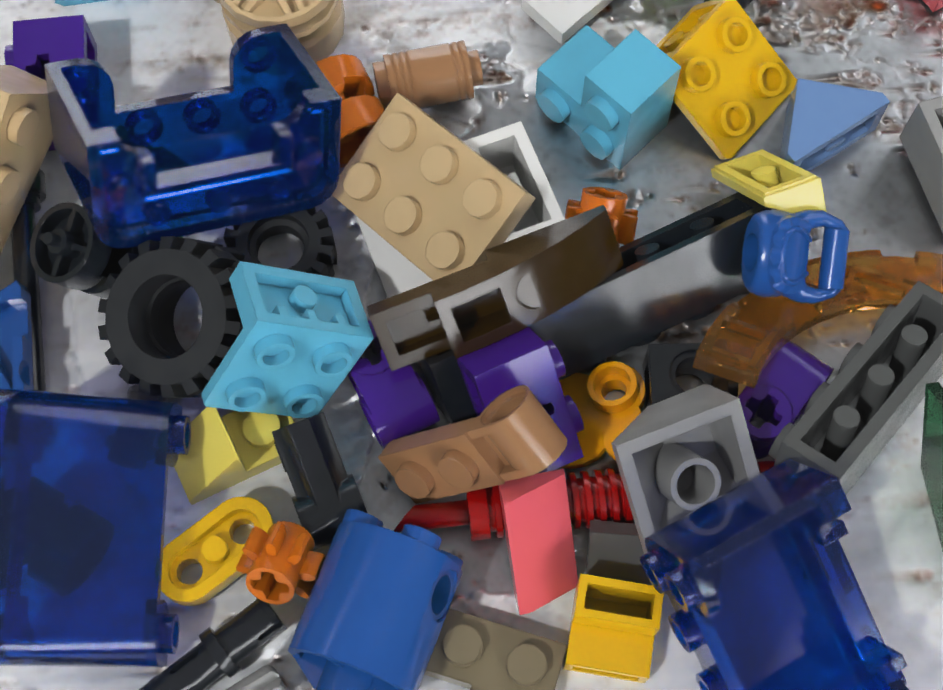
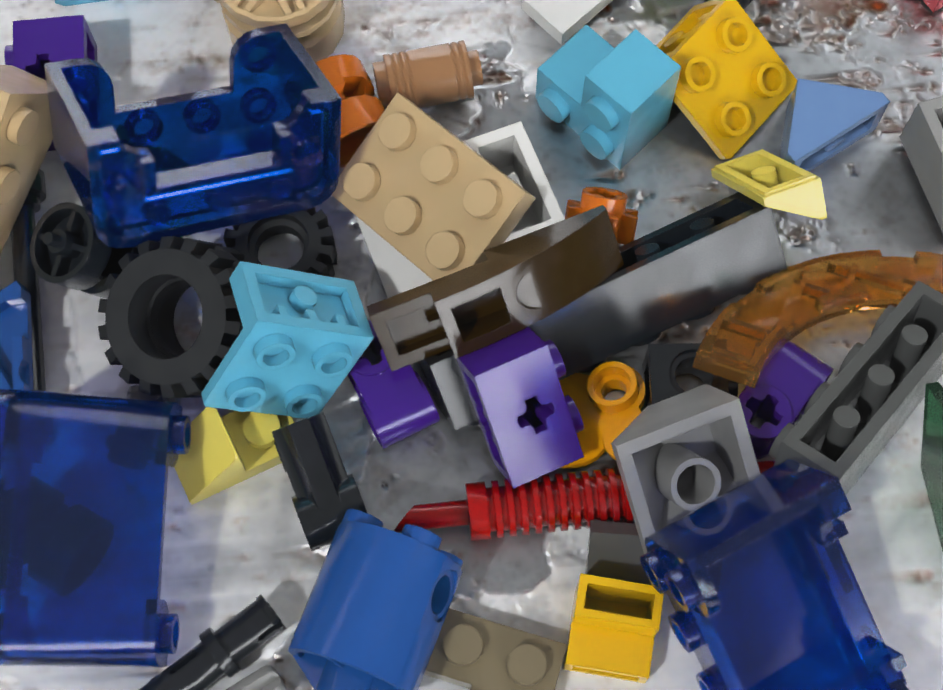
yellow plate [154,497,275,606] -> none
orange gear [236,521,325,605] -> none
medium nougat plate [378,385,567,504] -> none
coral slope [498,469,578,615] -> none
blue piece [741,210,850,304] -> none

